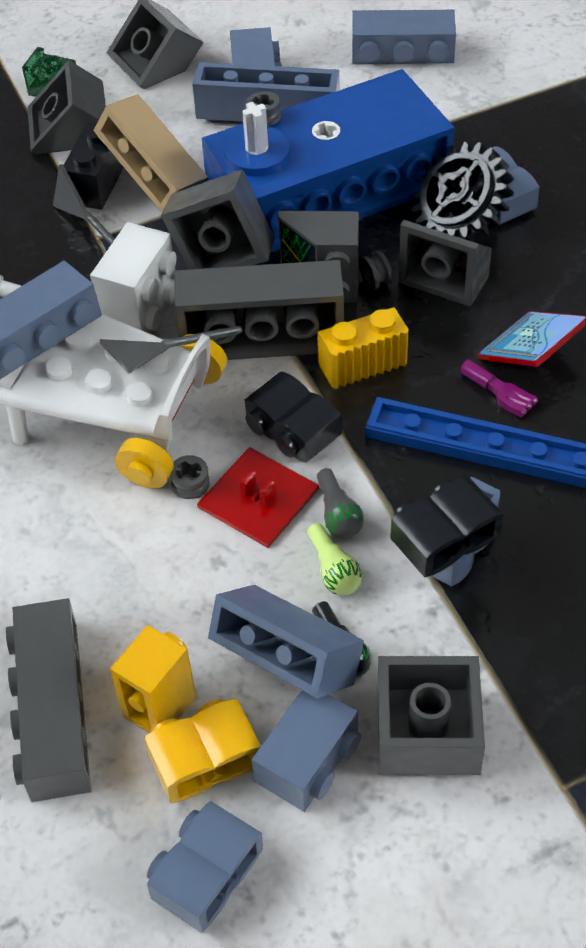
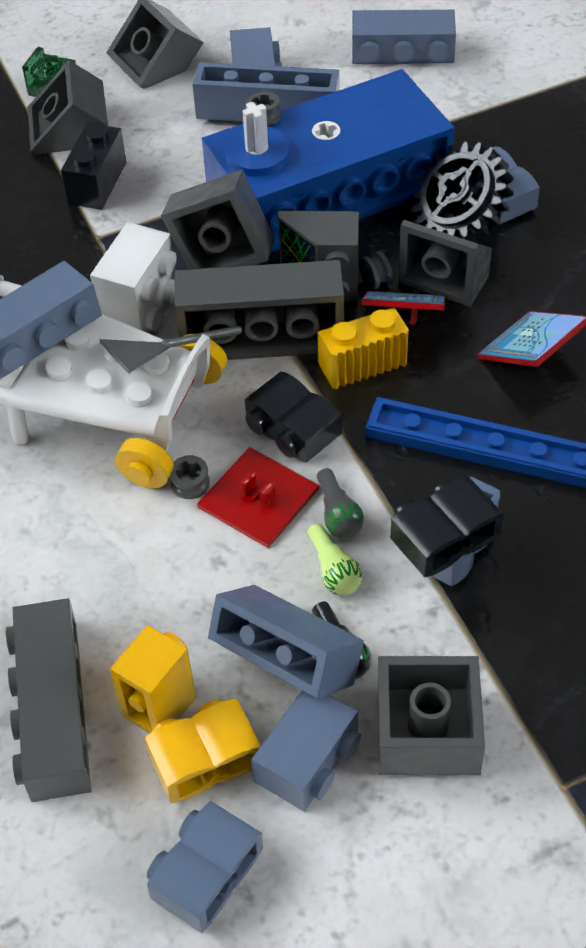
dark grey piece [53,164,115,245] -> none
tan brick [93,94,208,212] -> none
magenta piece [460,359,538,417] -> none
none -> piece [361,291,445,325]

